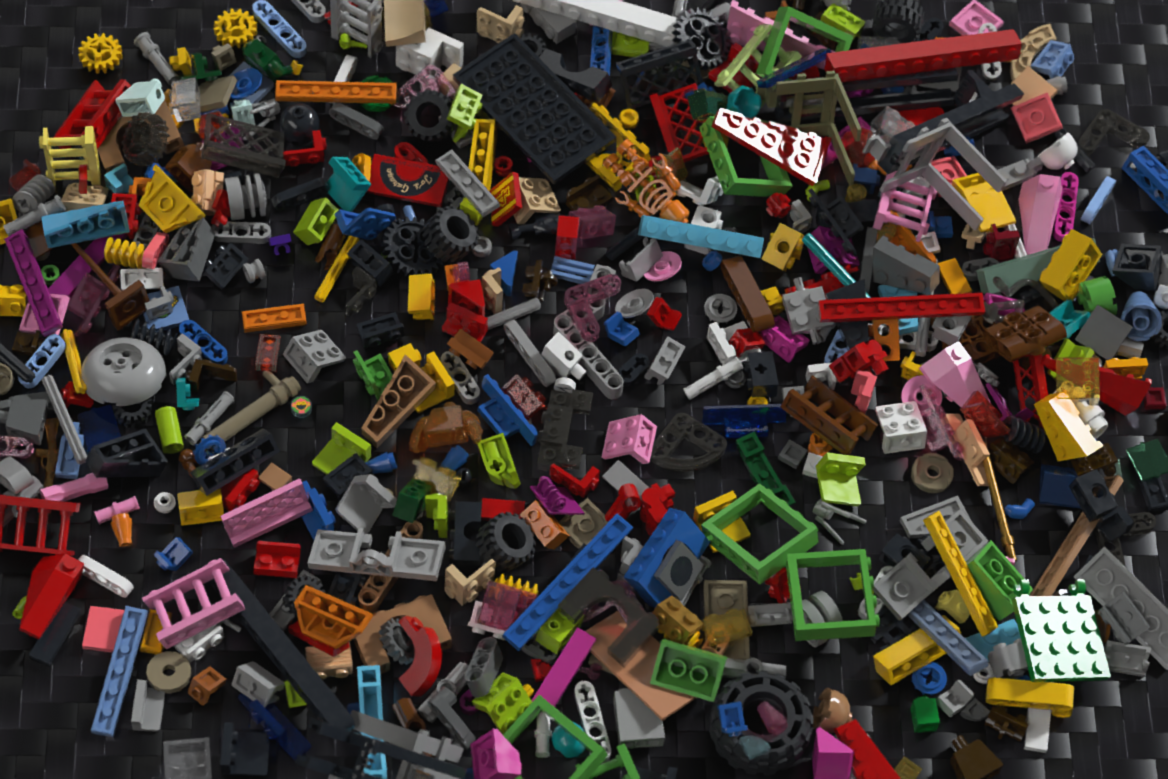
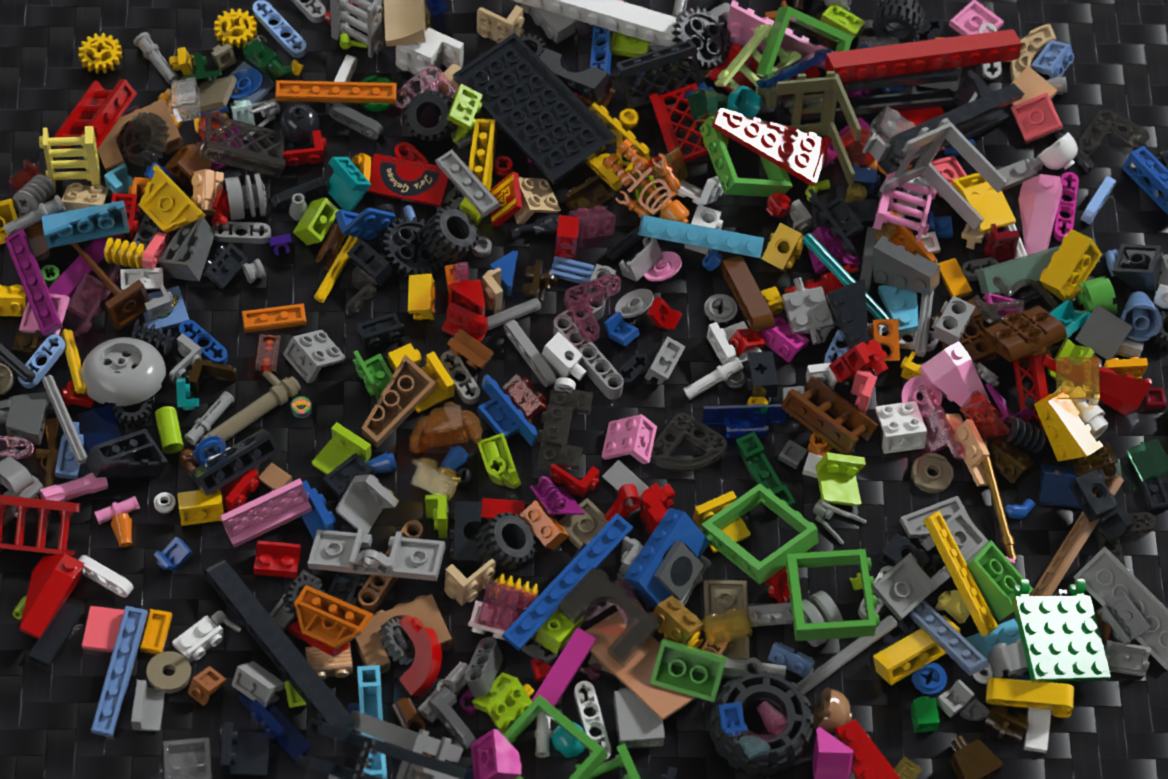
red tile [78,165,87,194] -> none
light aqua torso [115,79,165,117] -> none
bright pink fence [142,558,245,649] -> none
dark green brick [392,479,432,523] -> none
red plate [818,293,985,323] -> none
none -> light grey cone [289,193,308,221]
none -> medium blue hinge [767,642,815,678]
none -> light grey axle [796,615,897,695]

